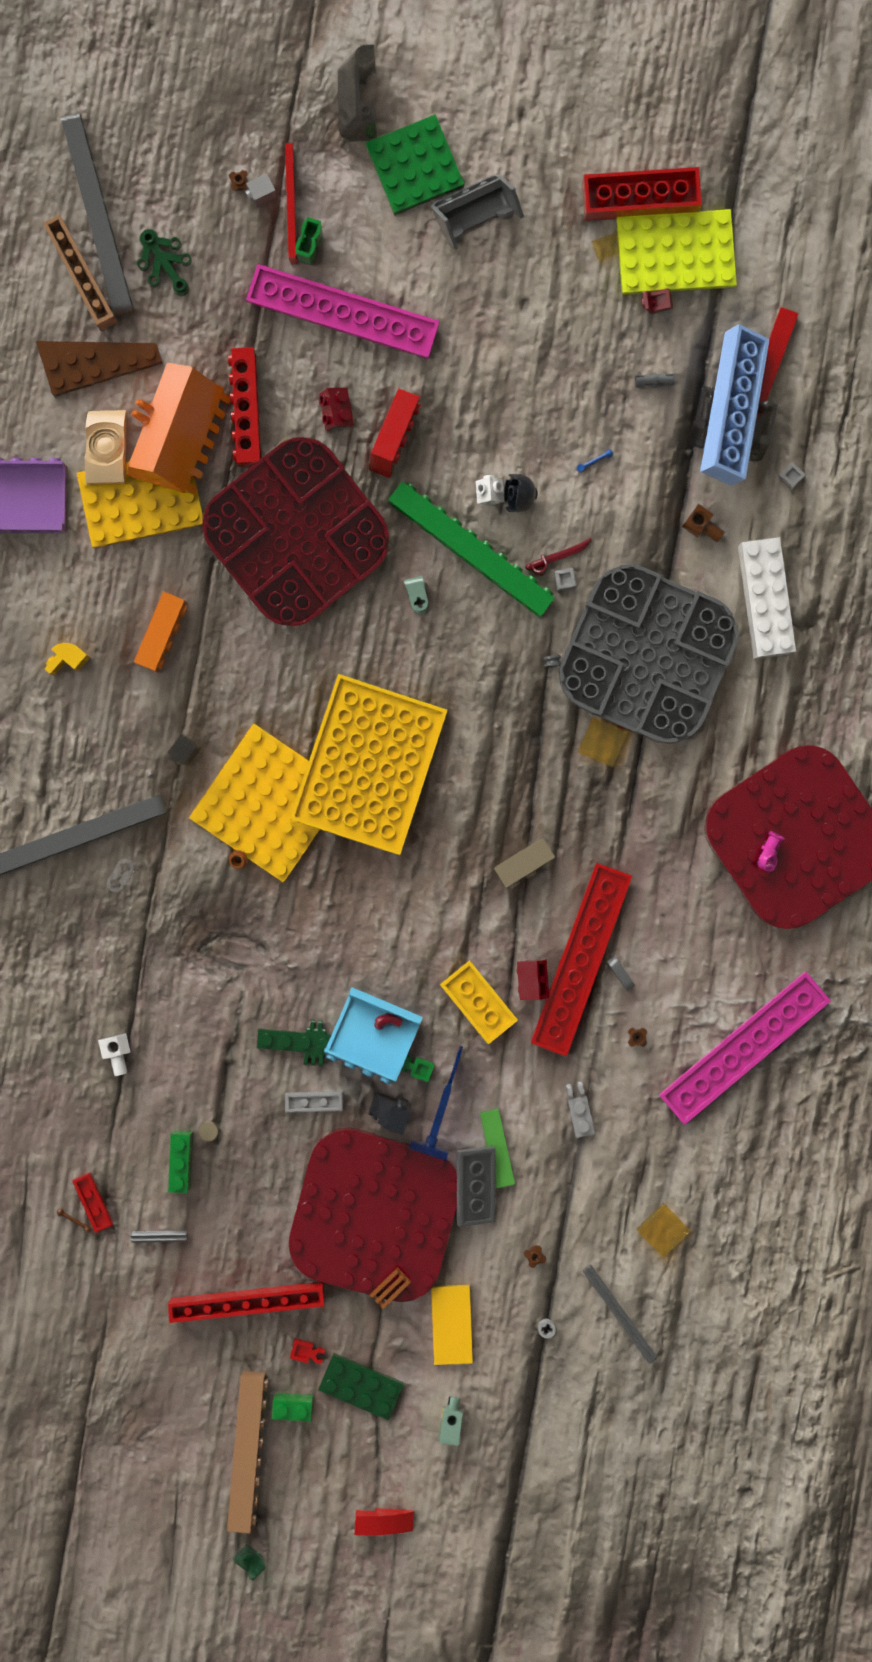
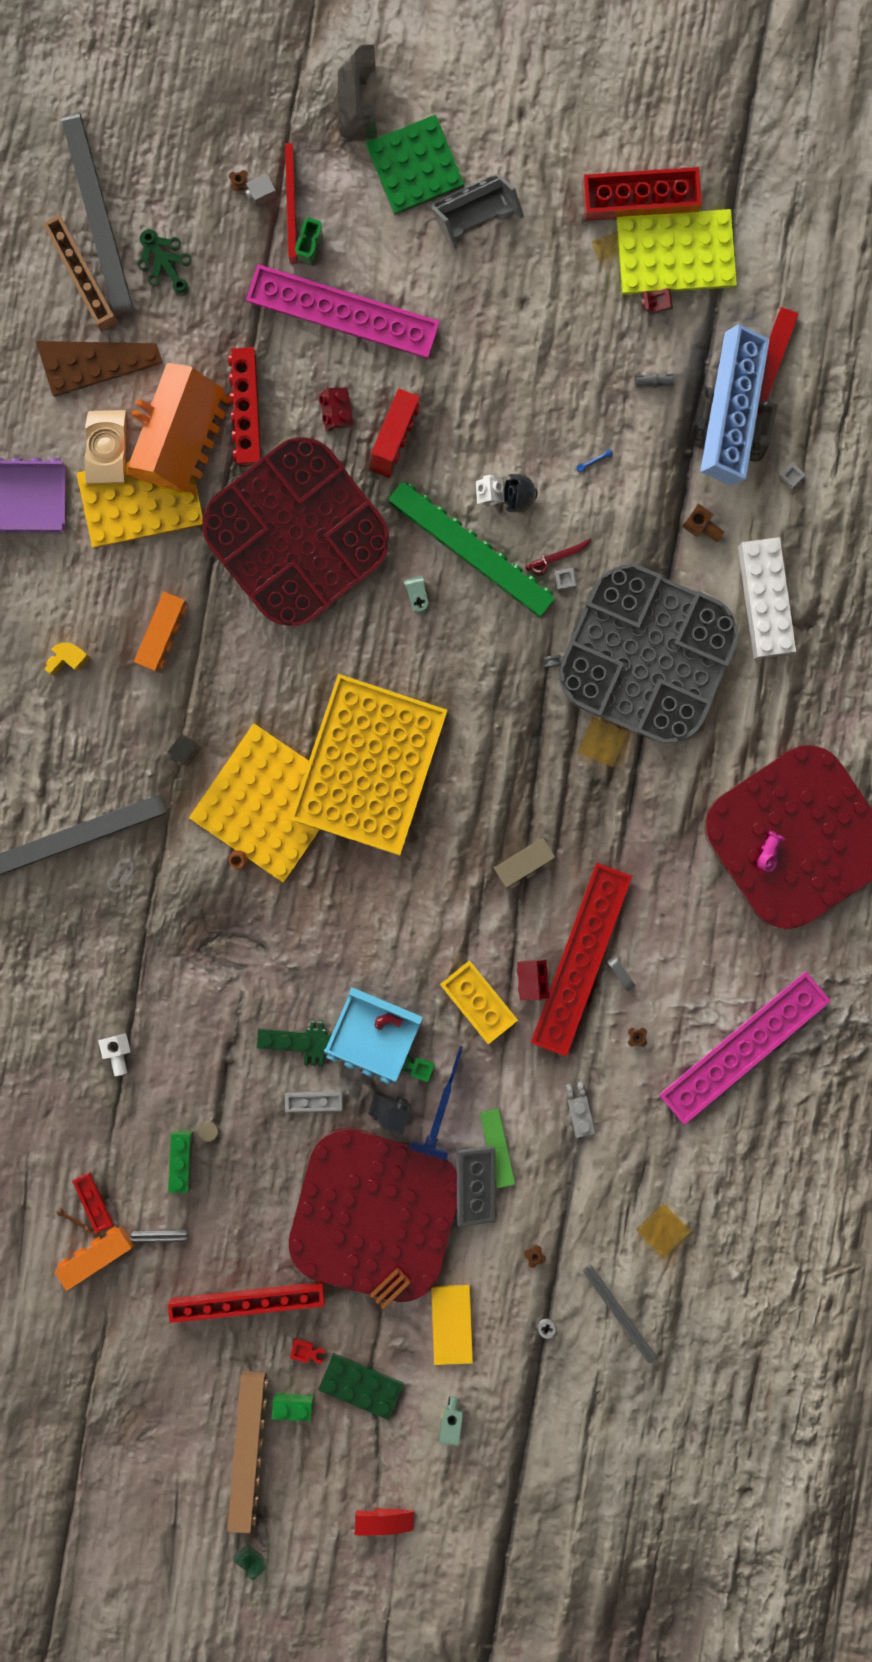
none -> orange brick [54,1225,135,1291]

